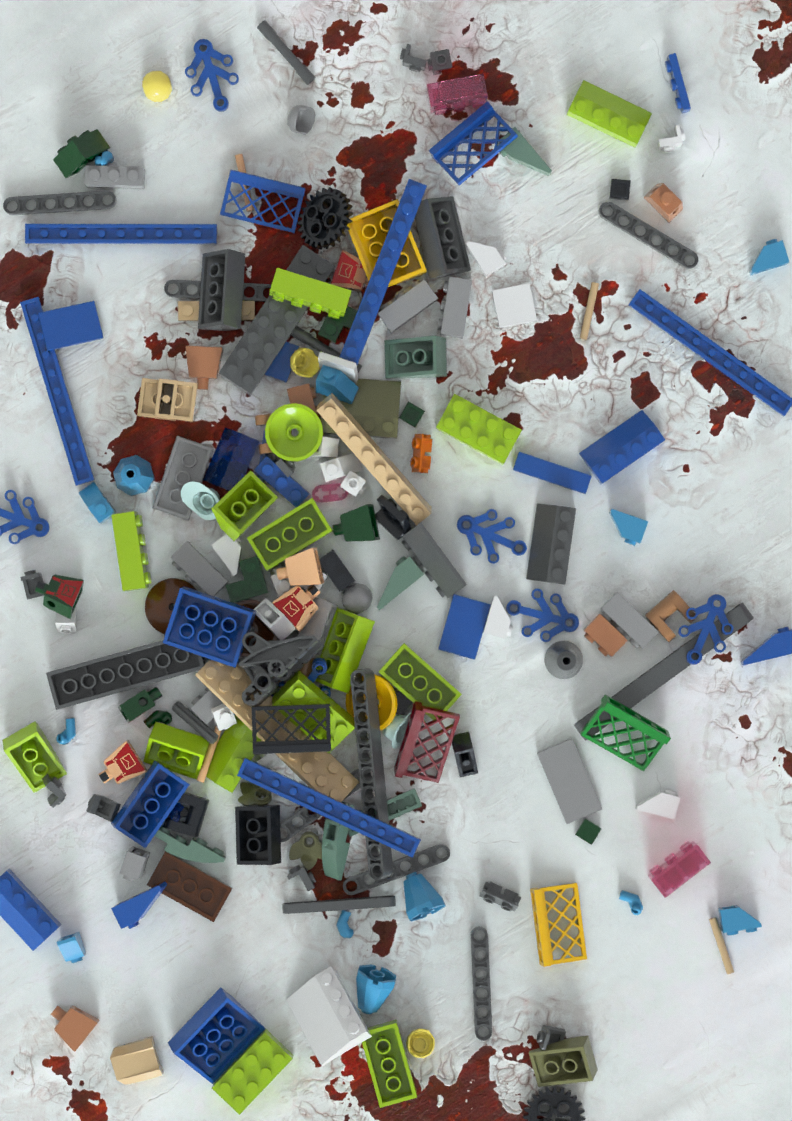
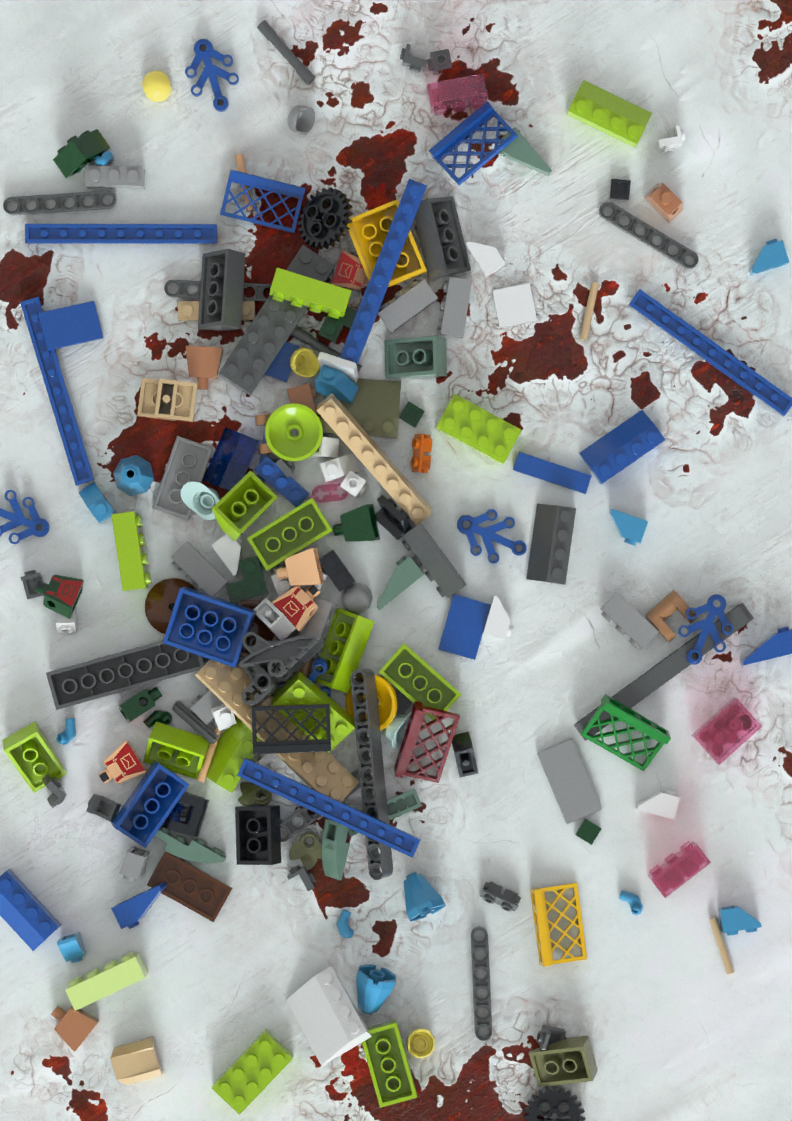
blue slope [168,987,266,1084] -> none
dark grey beam [282,896,396,914] -> none
dark grey beam [343,844,450,895] -> none
blue plant [506,589,579,642] -> none
dark grey cone [545,641,583,679] -> none
nougat brick [583,614,628,657] -> none
blue plate [665,53,691,113] -> none
none -> yellowish green brick [65,951,148,1011]
none -> clear pink brick [691,697,762,765]

